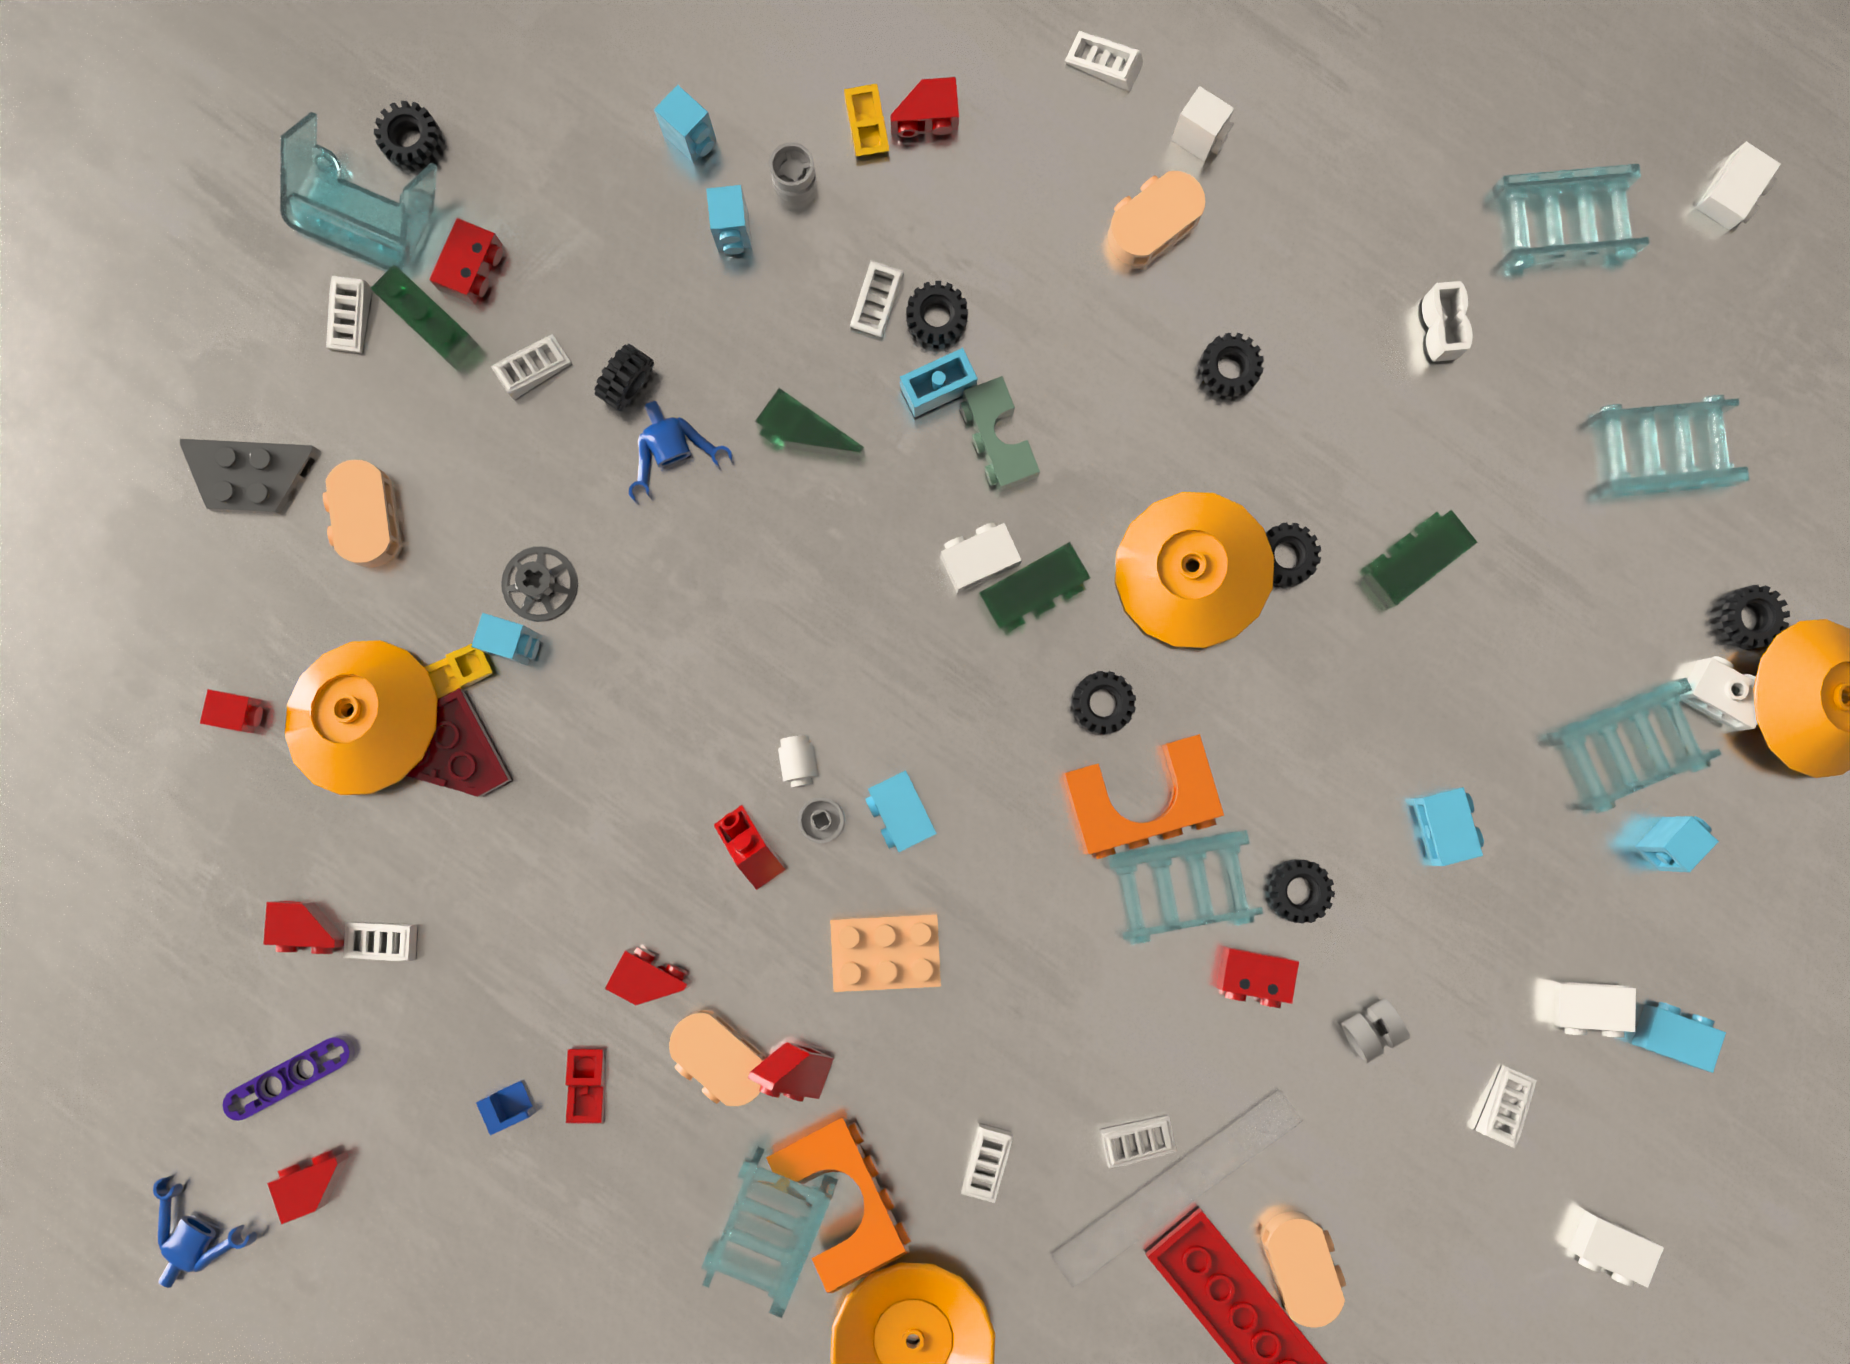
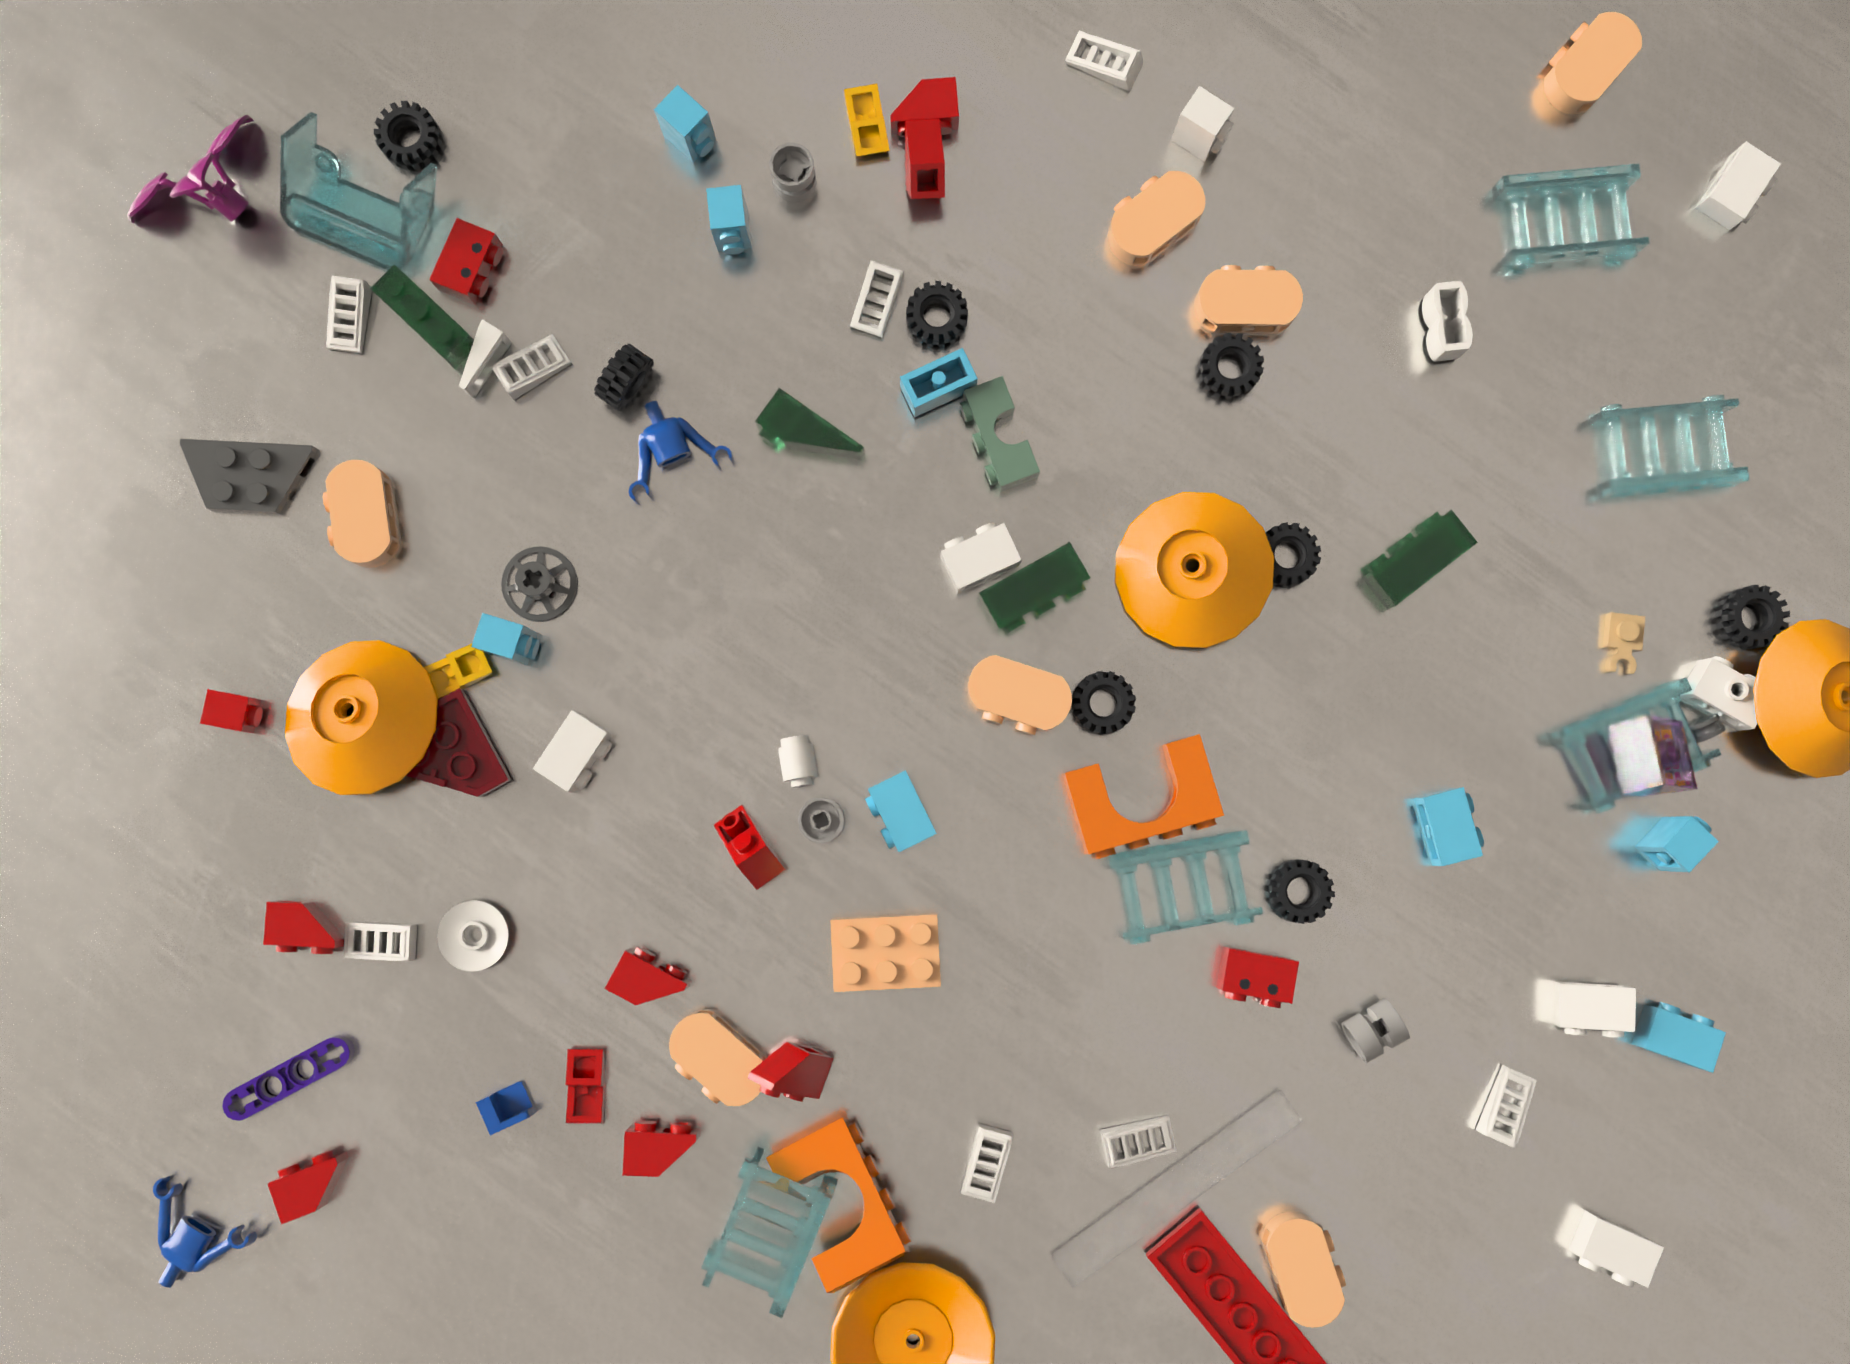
none -> magenta plant [127,115,254,224]
none -> white dish [437,900,509,972]
none -> white slope [459,319,511,398]
none -> white brick [533,710,613,793]
none -> red slope [622,1121,701,1177]
none -> red slope [905,118,945,199]
none -> light nougat brick [968,655,1072,735]
none -> light nougat brick [1194,265,1303,334]
none -> light nougat brick [1544,12,1642,115]
none -> tan plate [1603,612,1645,675]
none -> slope [1608,715,1698,797]
none -> dark grey bush [1688,714,1726,743]

